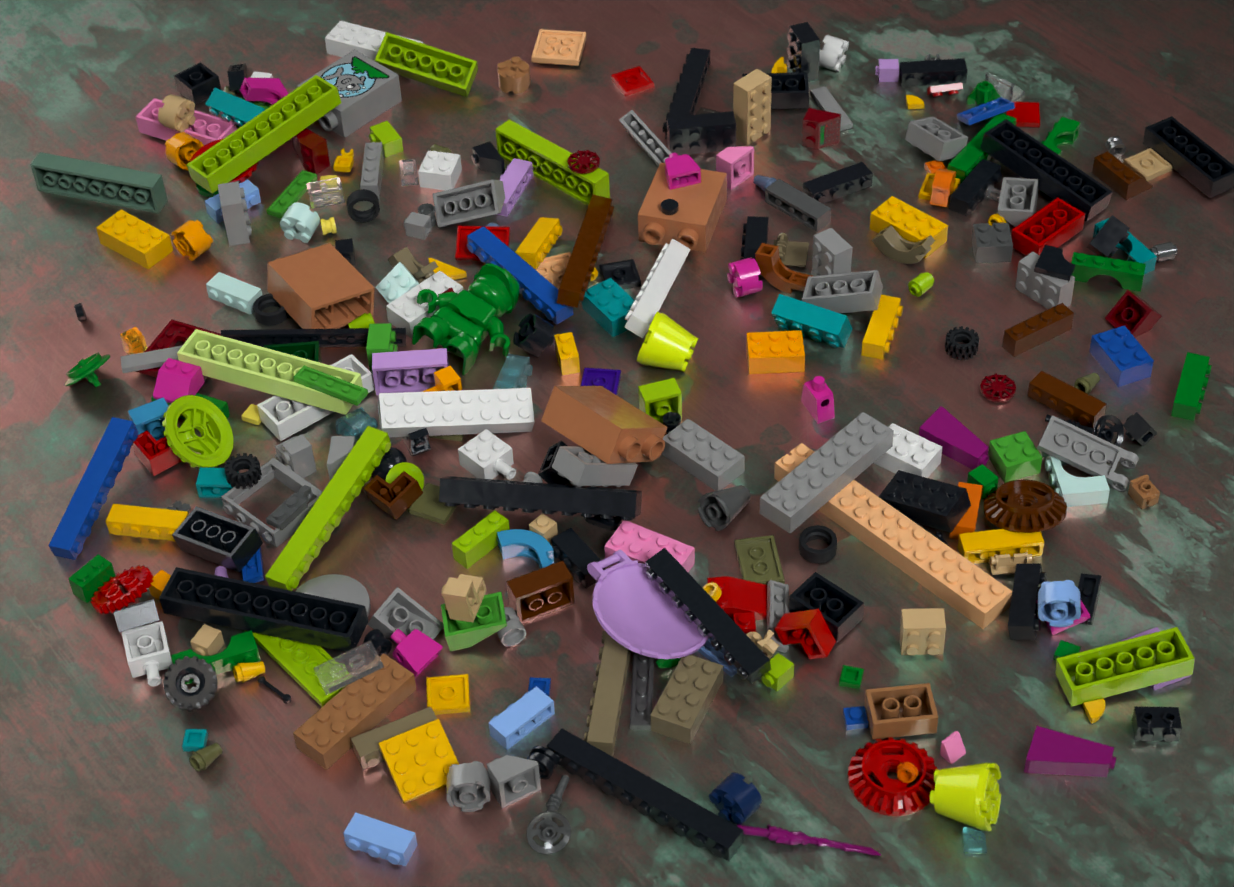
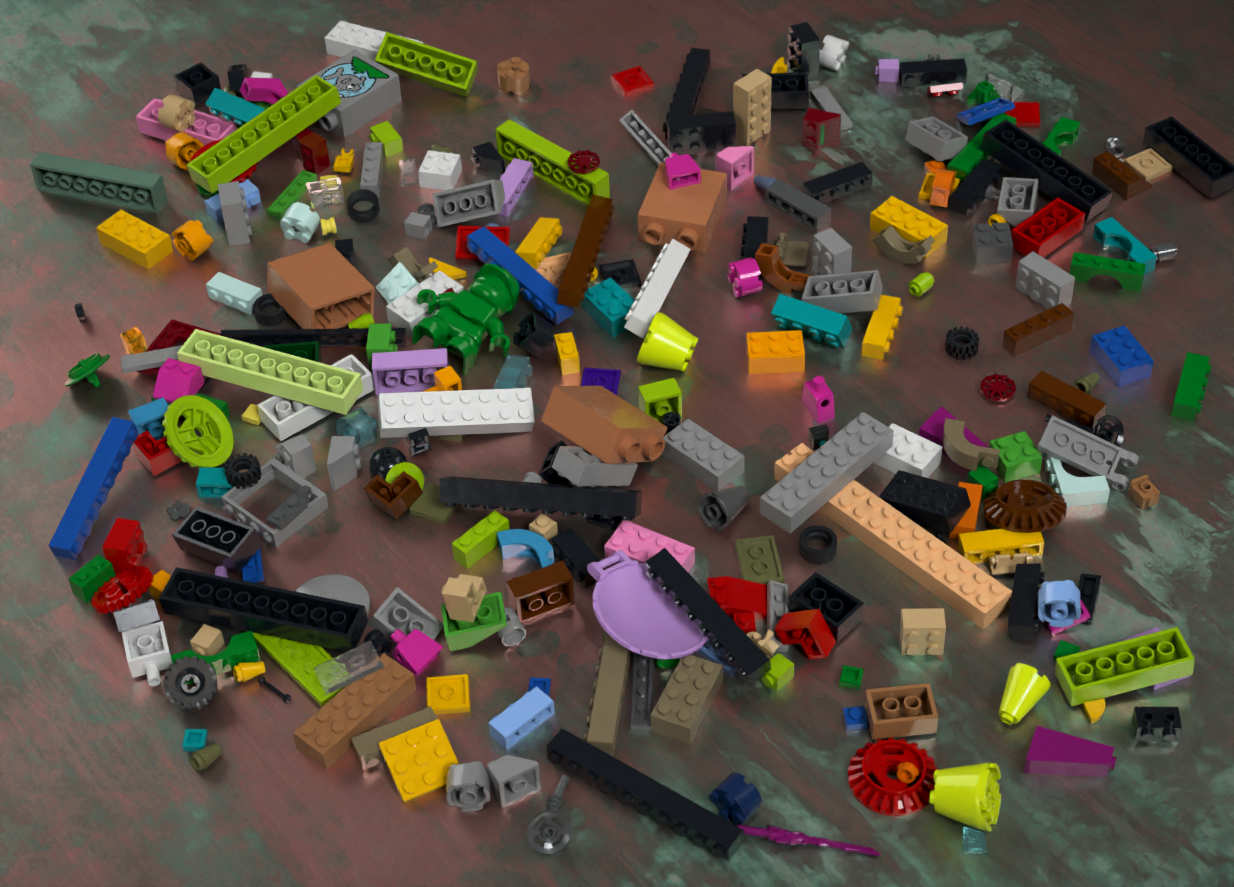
yellow brick [106,504,189,541] -> none
lime brick [265,426,391,591] -> none
bright green tile [293,365,368,406] -> none
light blue brick [343,812,417,866] -> none
white brick [458,429,516,480] -> none
black wheel [527,746,559,780] -> none
light nougat plate [531,29,586,66] -> none
black tile [661,199,678,215] -> none
yellow tile [703,582,722,602] -> none
yellow tile [906,95,924,110] -> none
bright pink slope [940,731,966,764] -> none
black tile [1034,245,1075,281] -> none
black brick [1087,215,1130,258] -> none
dark red slope [1105,290,1162,337] -> none
black brick [1123,412,1157,446] -> none
none -> red brick [102,518,147,574]
none -> pearl dark grey piece [808,424,829,450]
none -> dark tan arch [943,418,1000,471]
none -> neon yellow cone [998,663,1050,725]

